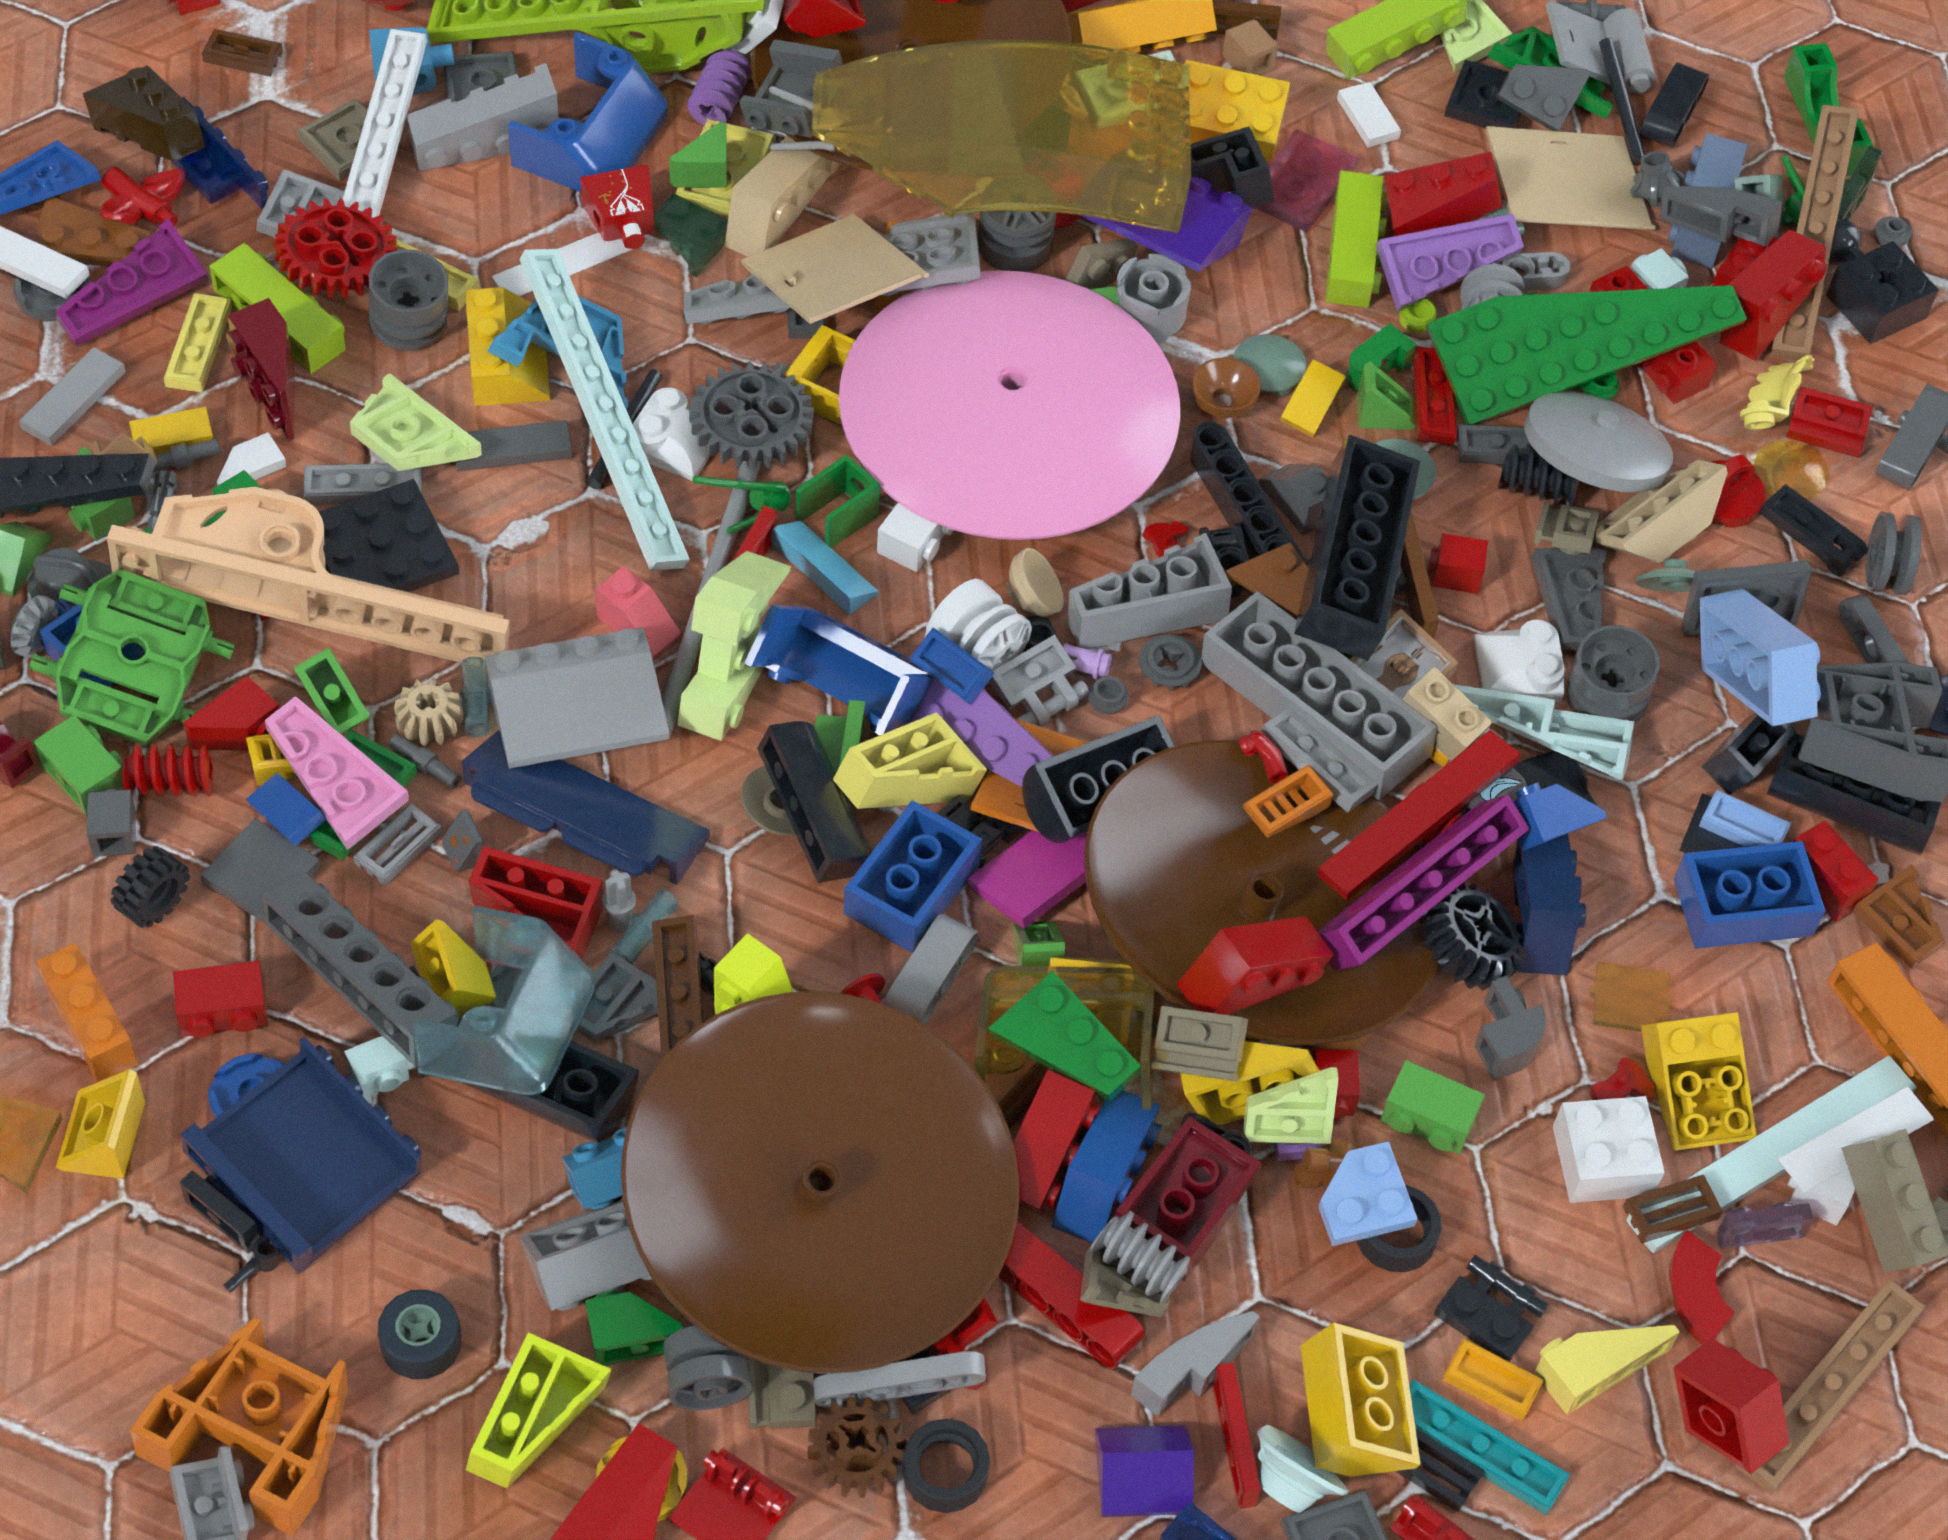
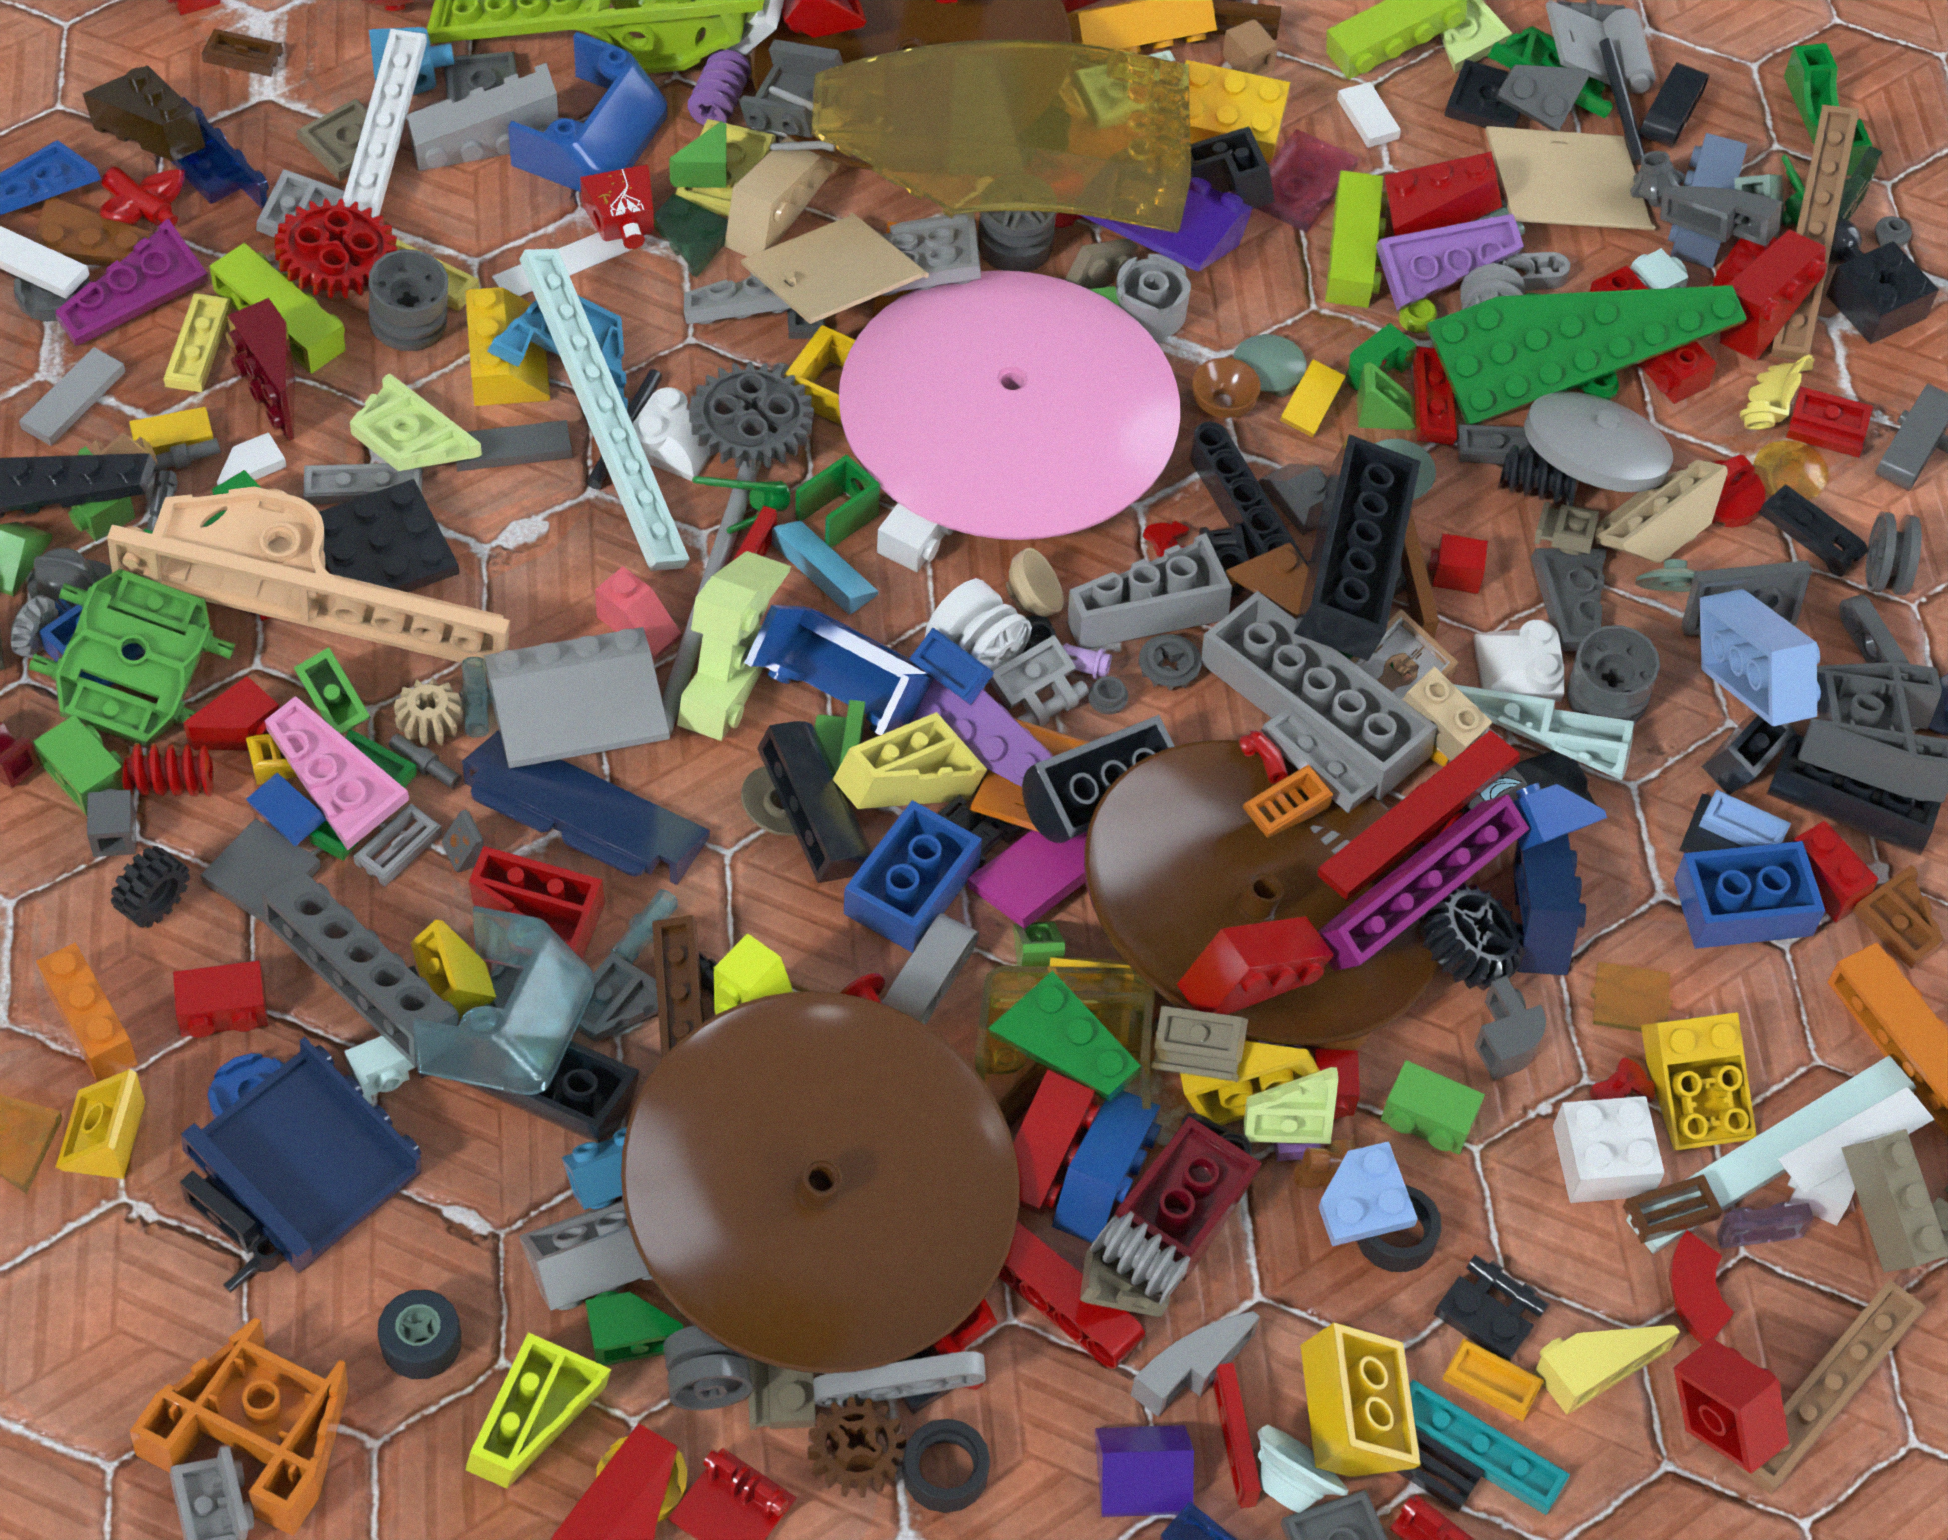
light grey axle [602,869,636,933] -> none

